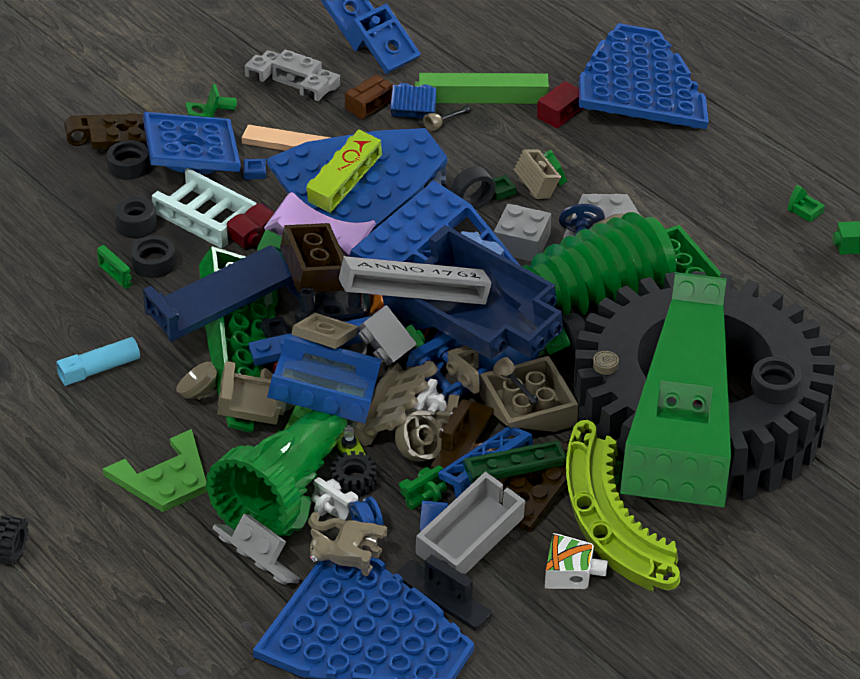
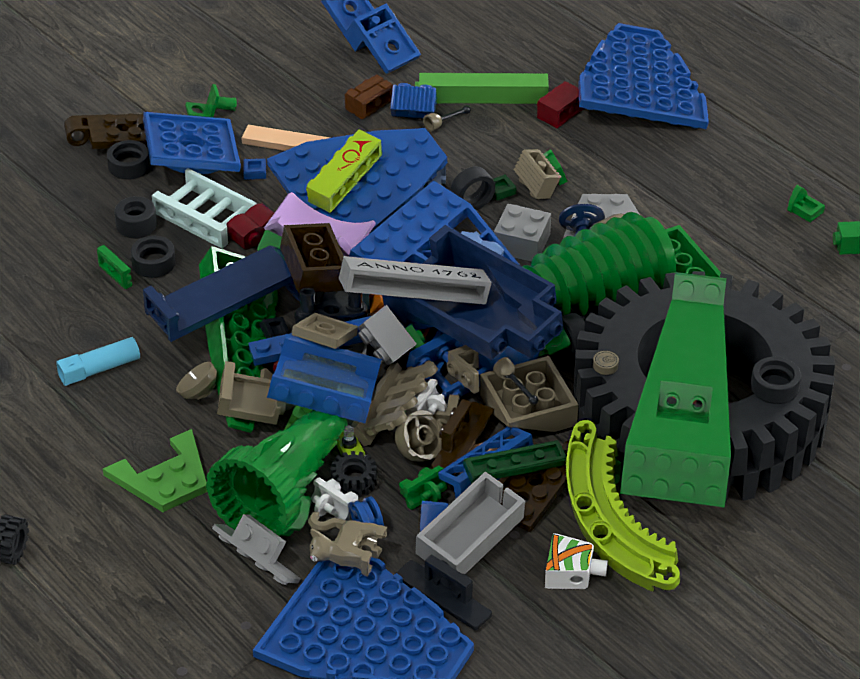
light grey bracket [245,50,340,101] -> none

